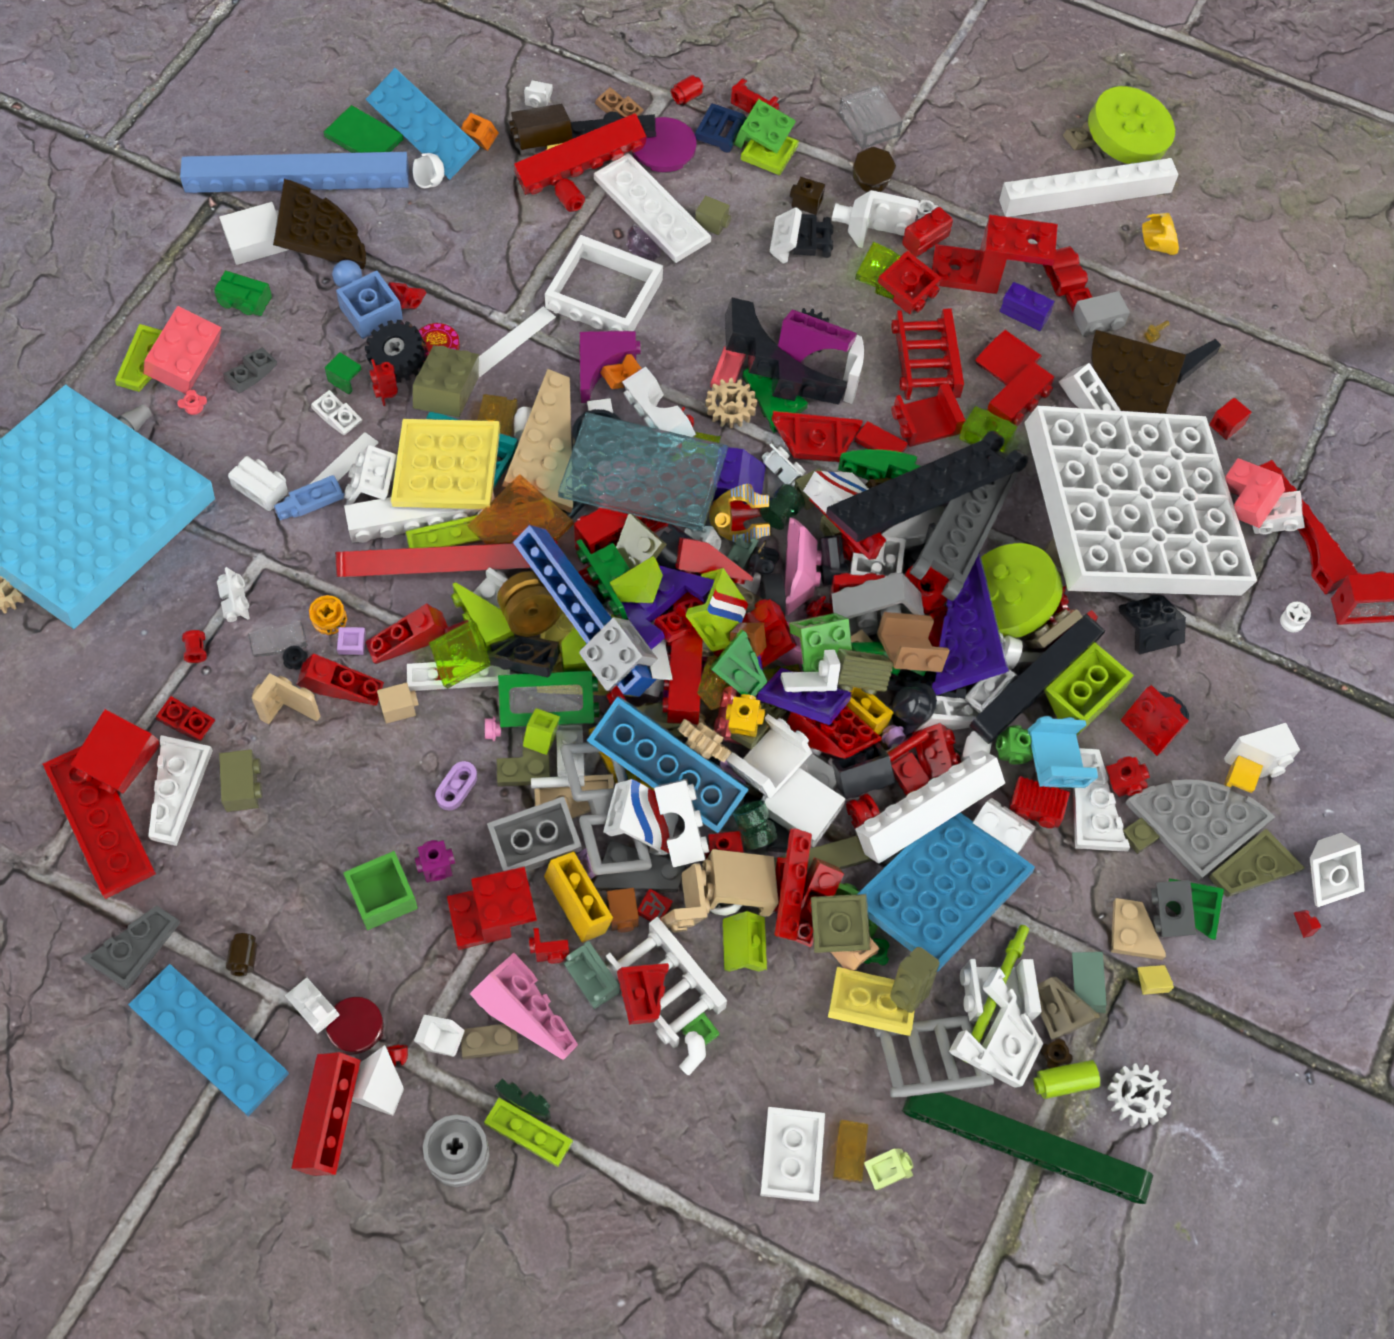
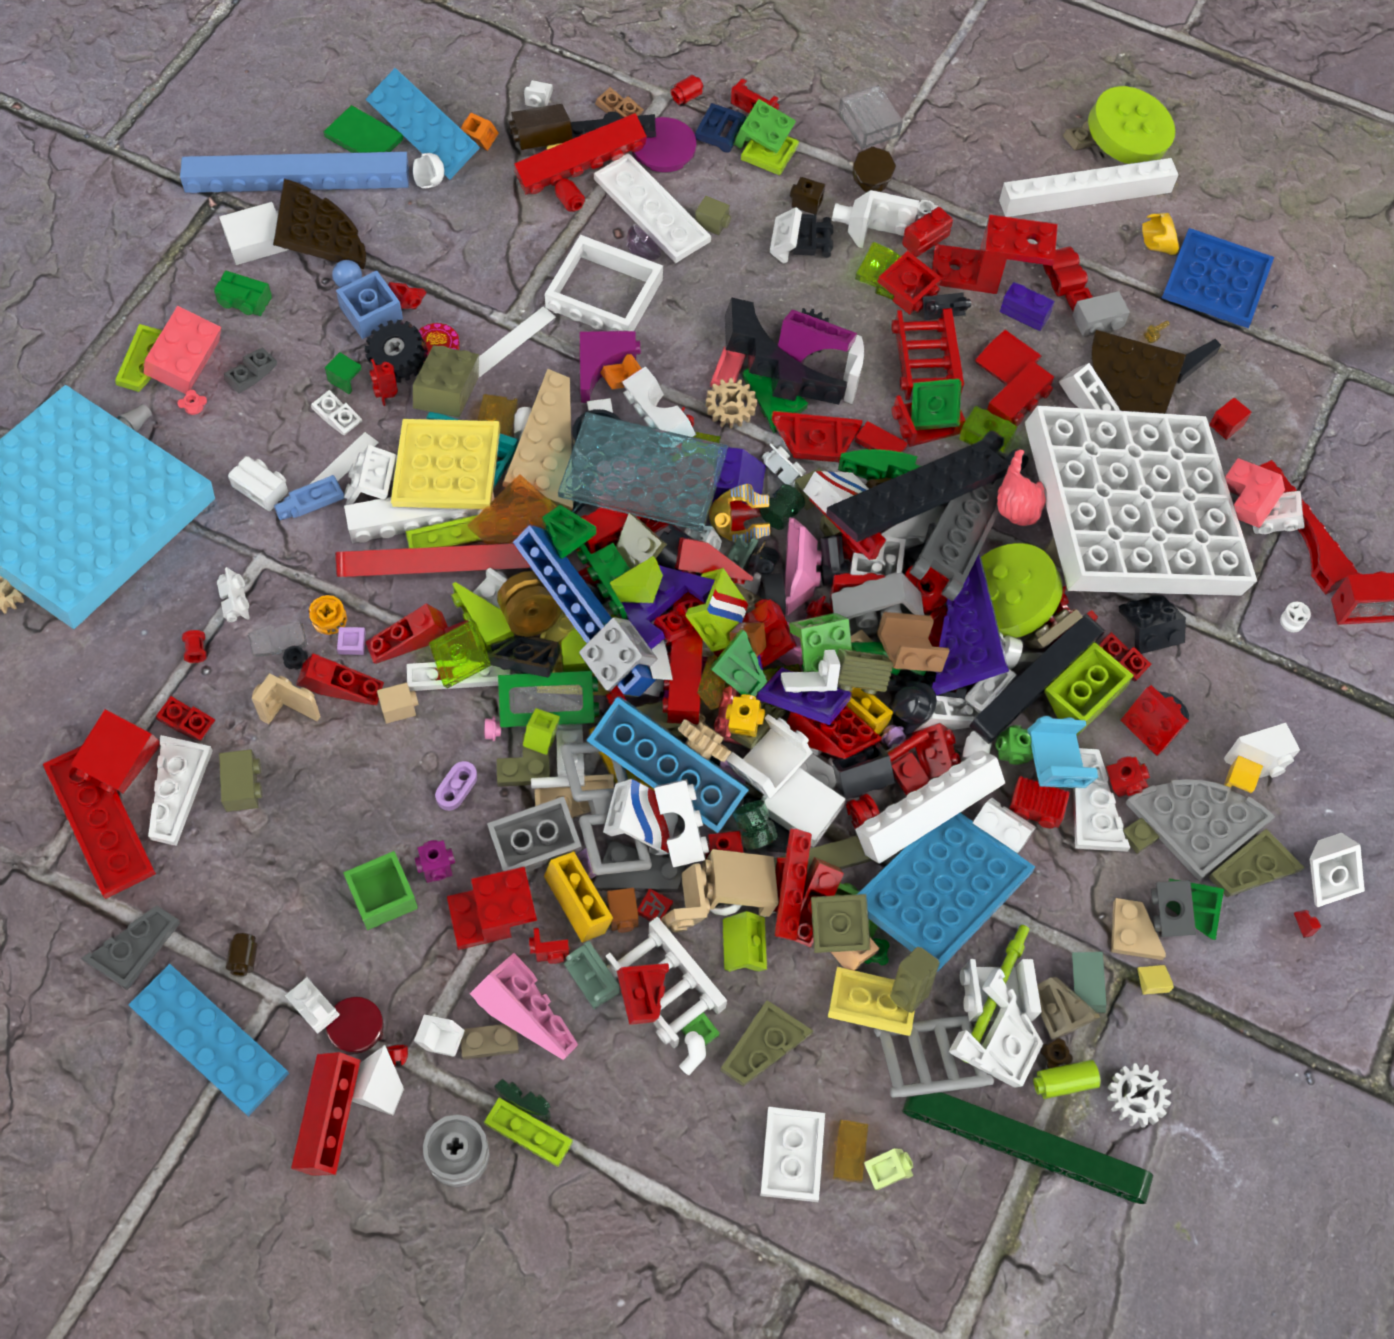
none -> green wing [542,505,596,559]
none -> olive wing [720,1000,813,1087]
none -> green plate [911,379,961,430]
none -> black hinge [922,292,971,320]
none -> coral hair [997,449,1046,526]
none -> red slope [1098,632,1151,682]
none -> blue plate [1162,228,1274,328]

